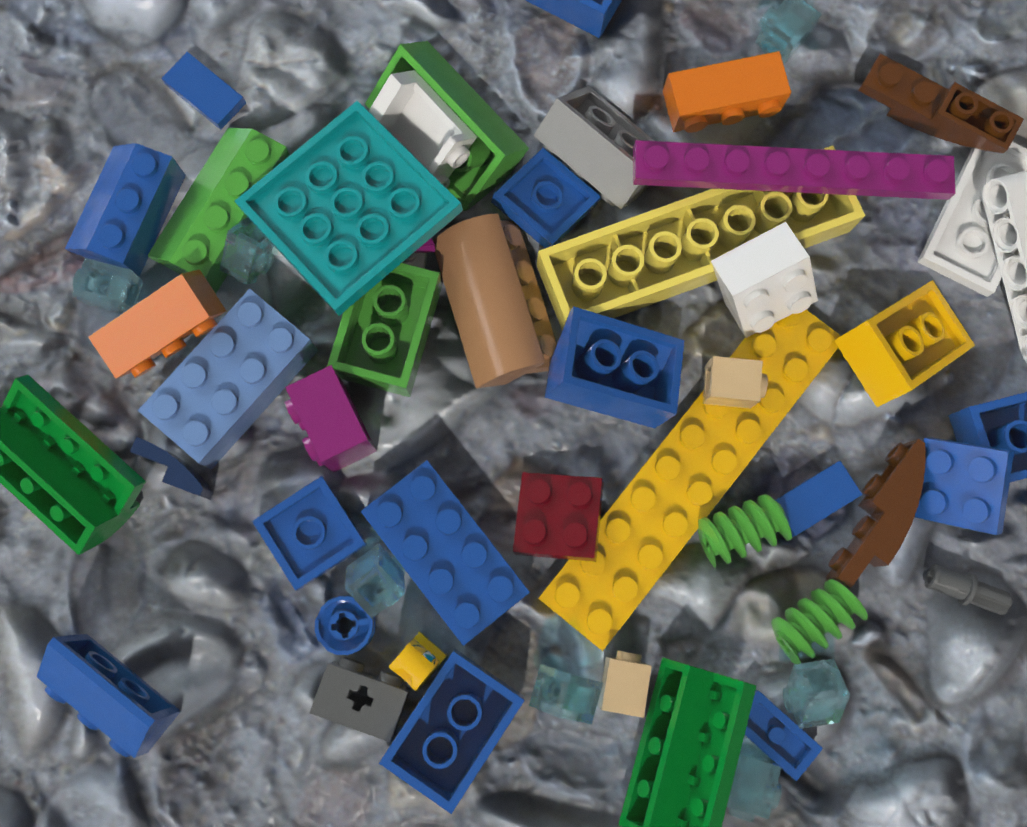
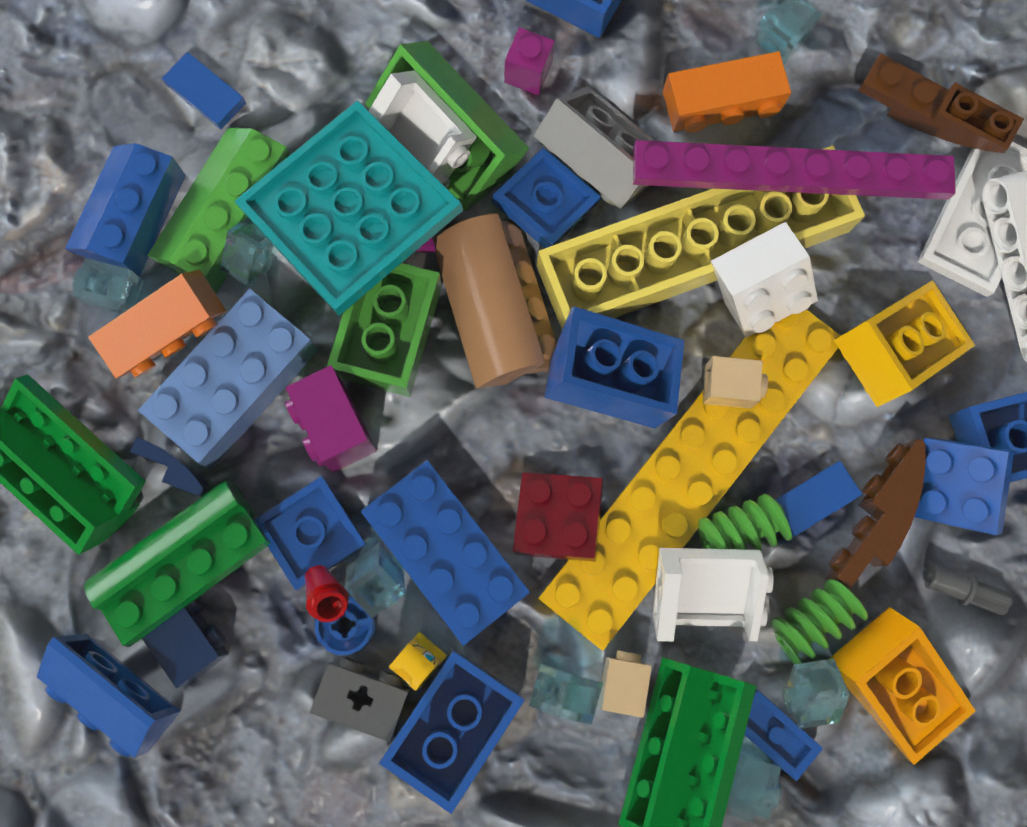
none -> green brick [84,479,271,647]
none -> dark blue brick [142,598,229,688]
none -> red cone [305,565,349,622]
none -> magenta brick [504,27,555,95]
none -> white panel [652,548,773,642]
none -> light orange slope [828,607,976,765]

